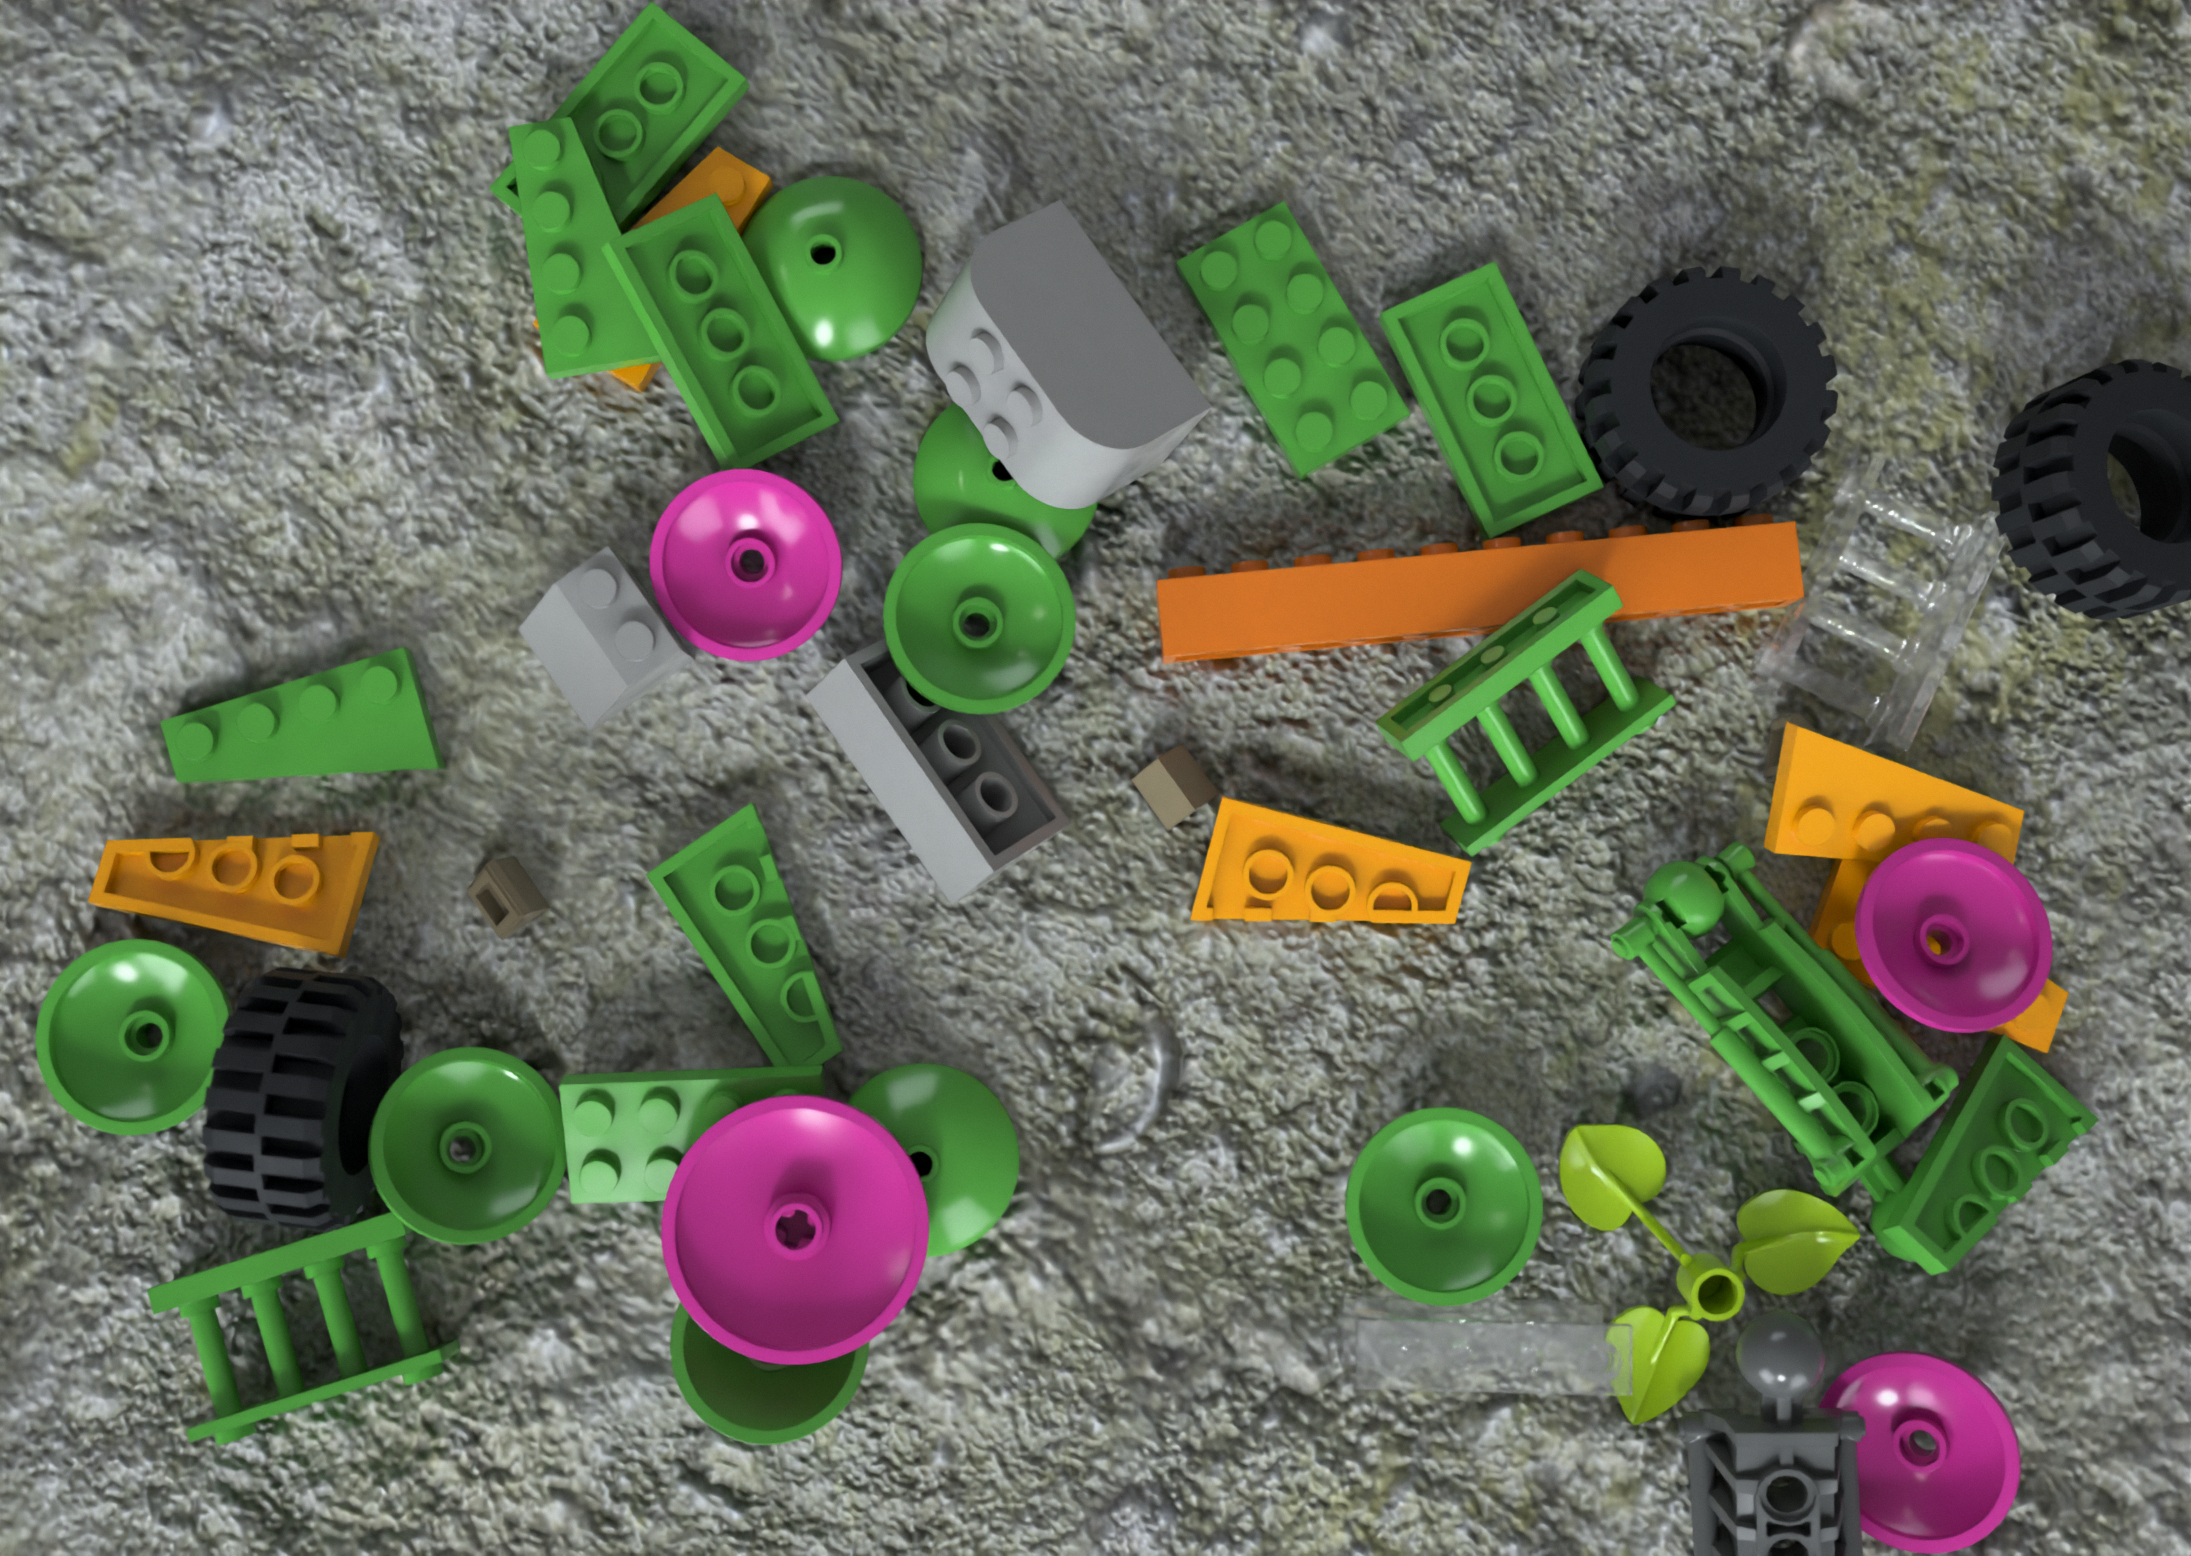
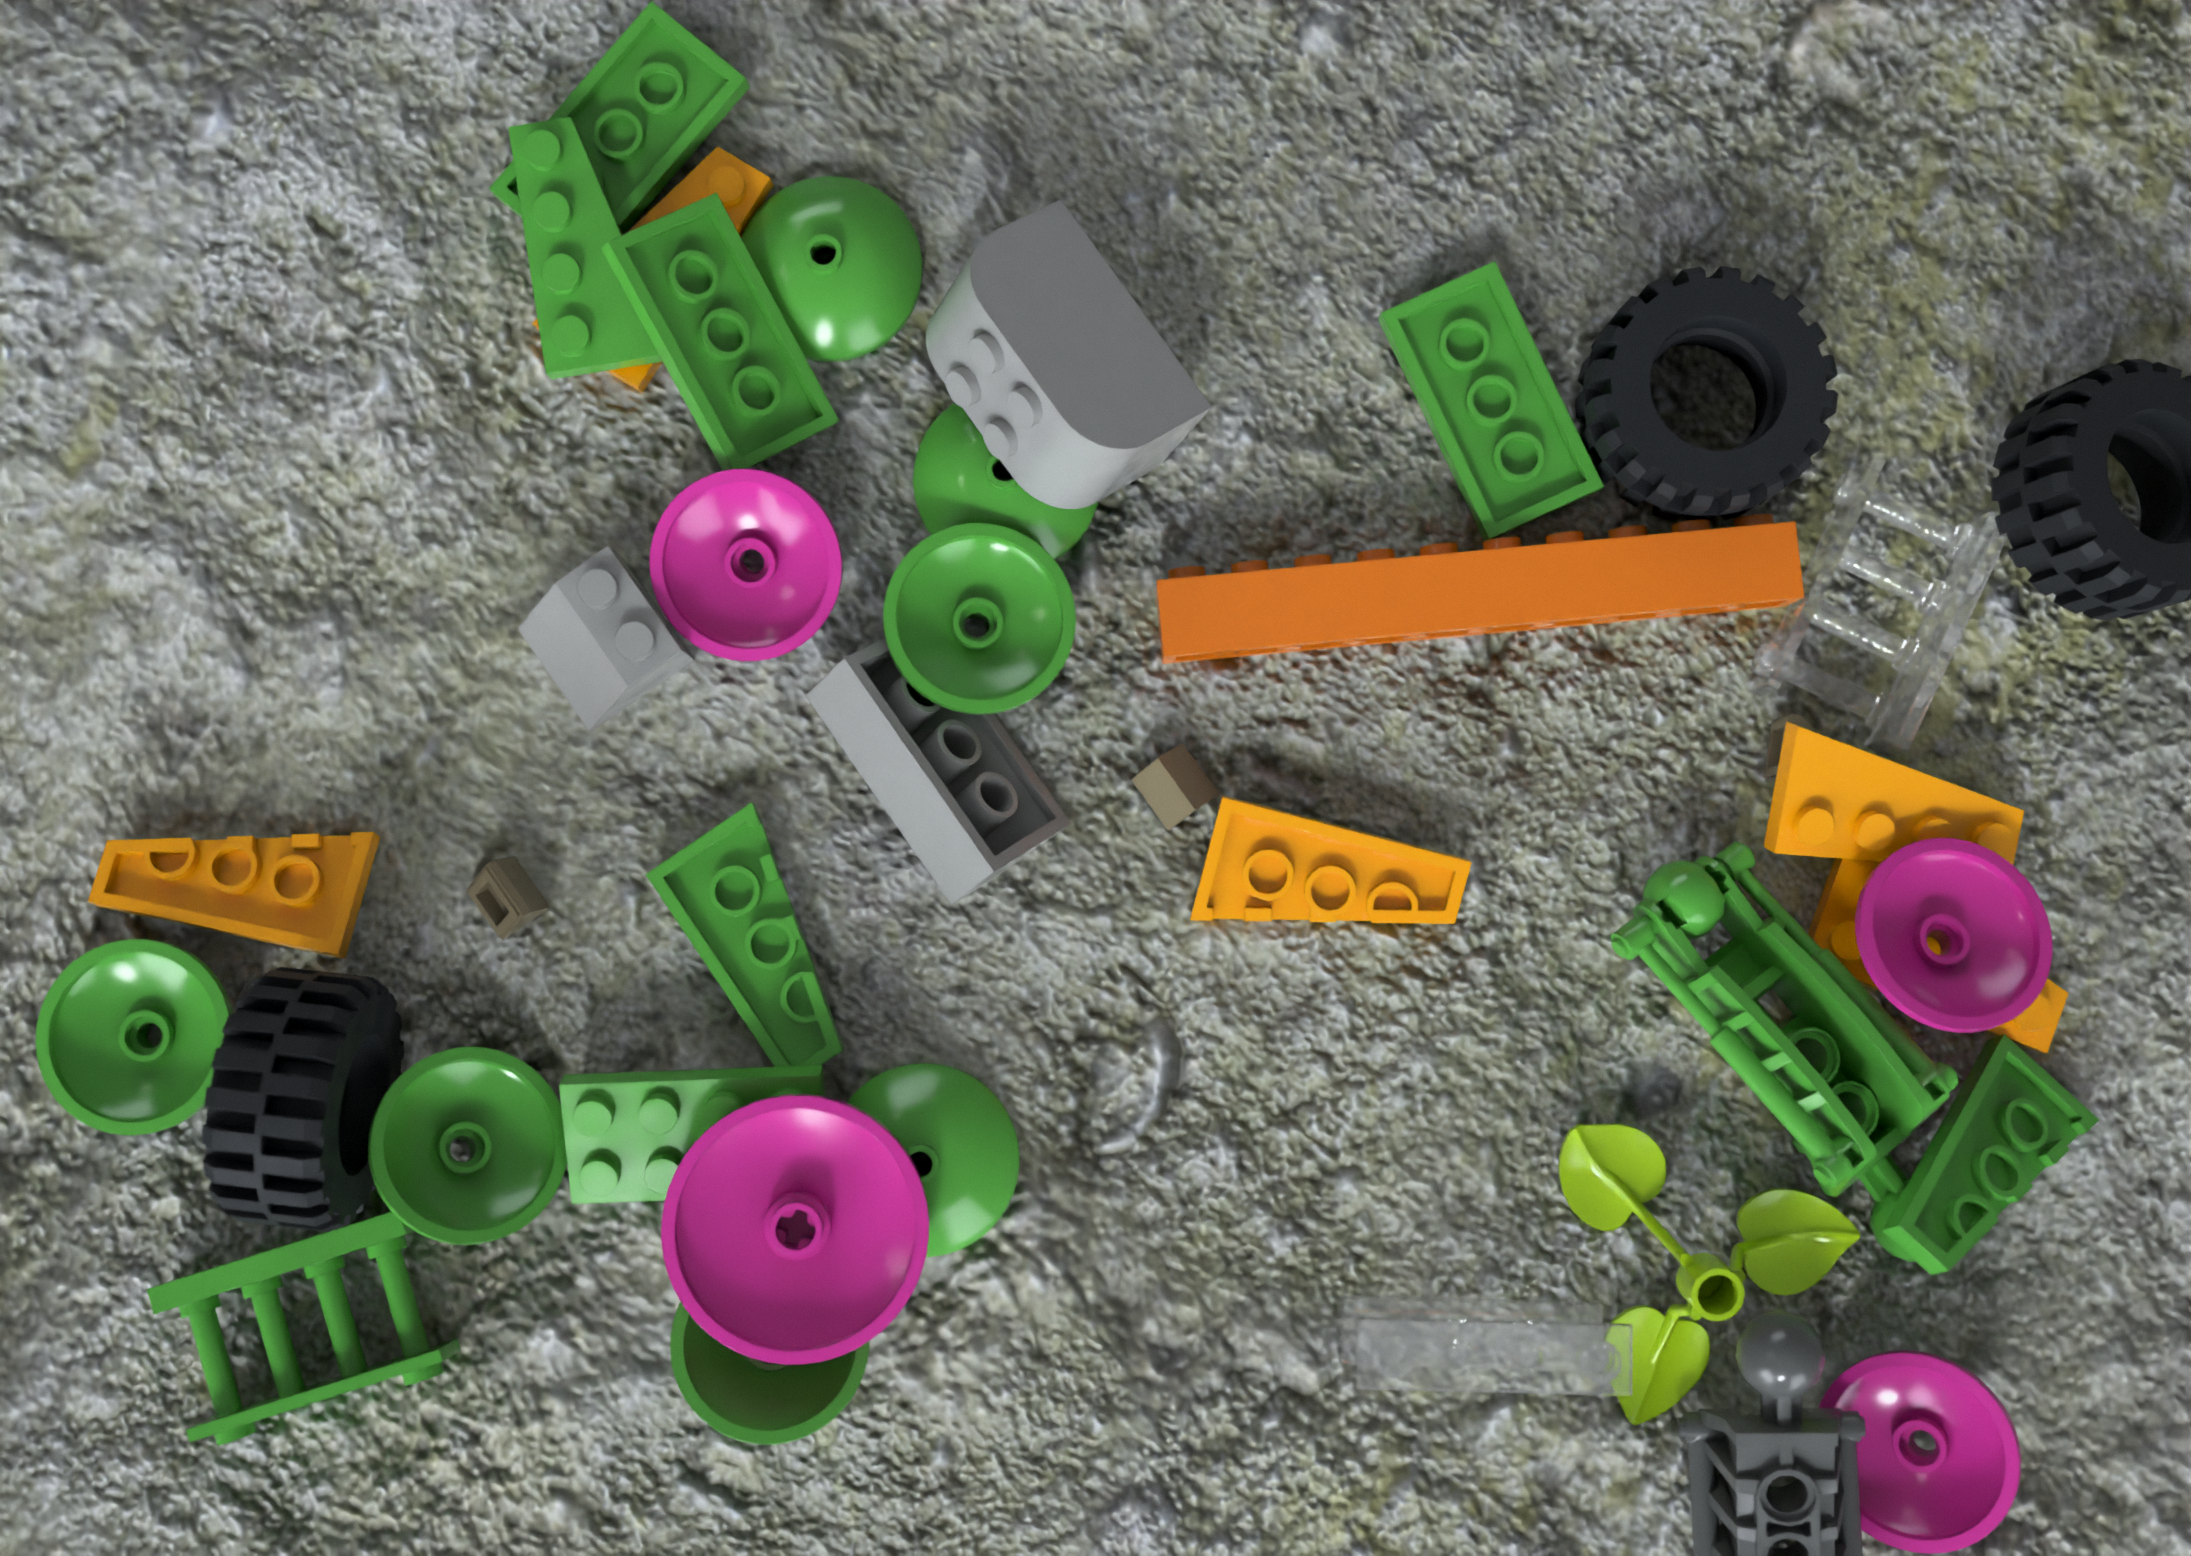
bright green wing [160,647,446,784] -> none
bright green plate [1175,201,1411,481] -> none
bright green dish [1345,1106,1543,1306] -> none
bright green fence [1375,568,1677,857] -> none

